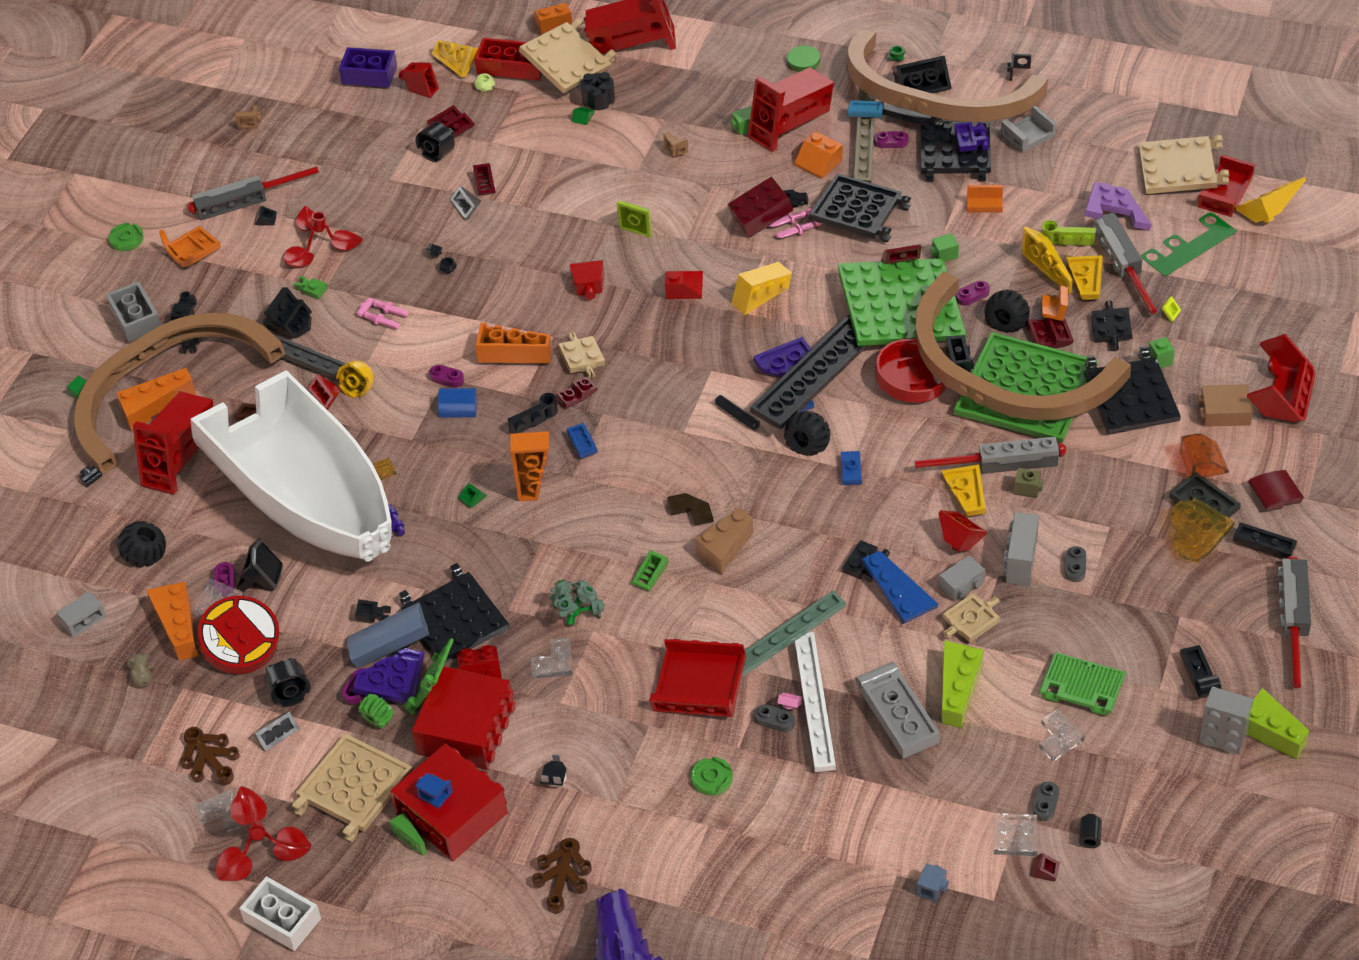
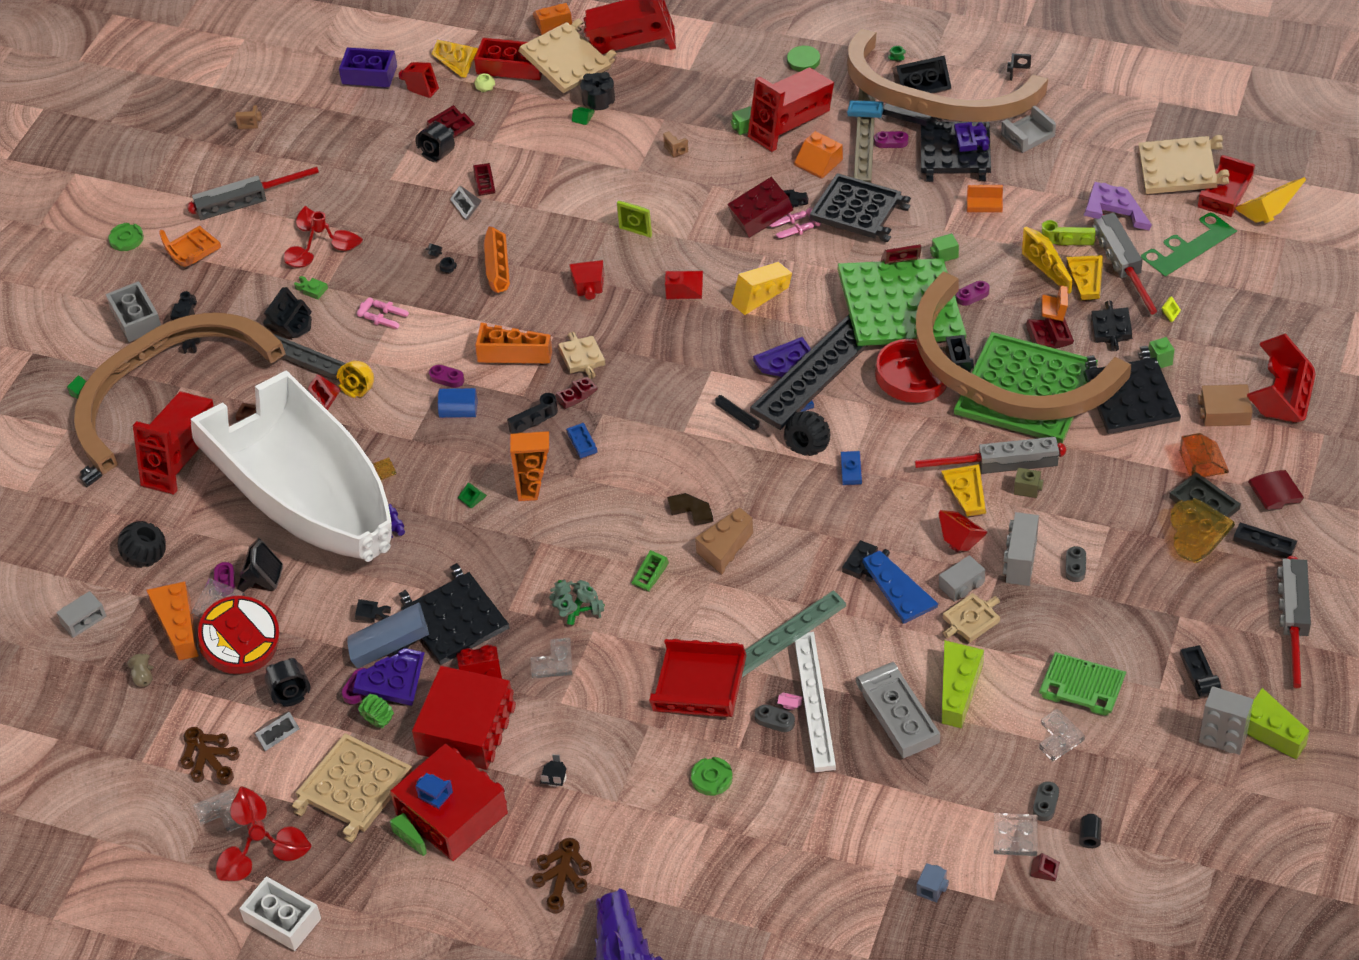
orange wedge [116,368,196,431] -> none
black slope [254,206,277,226] -> none
bright green window [404,638,454,715] -> none
black wheel [984,289,1030,333] -> none
none -> orange brick [484,226,510,293]

